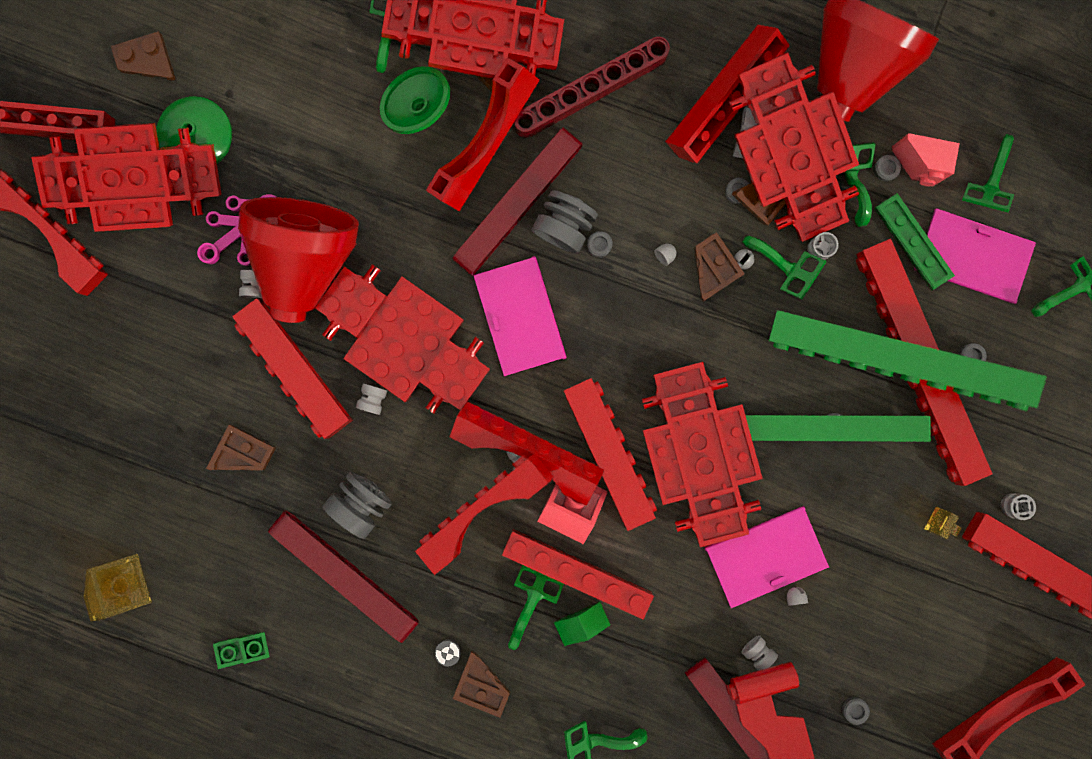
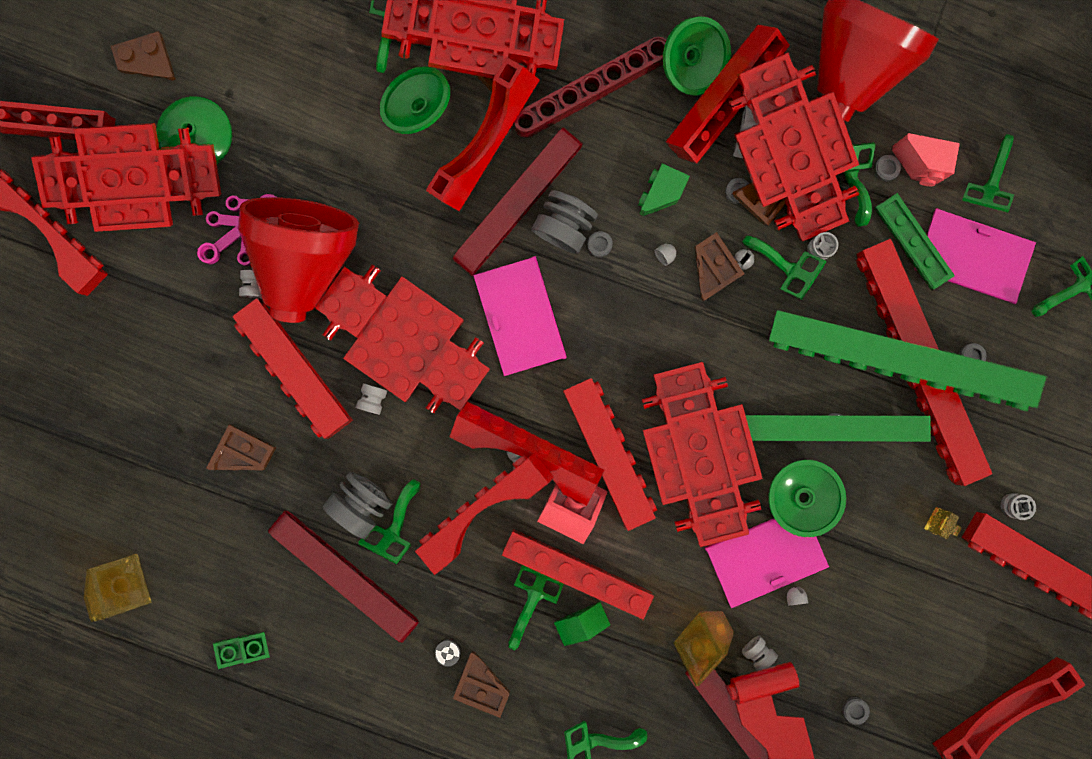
none -> green piece [358,479,421,564]
none -> green slope [638,164,690,216]
none -> green dish [663,16,731,95]
none -> clear yellow slope [674,611,734,686]
none -> green dish [768,460,846,537]

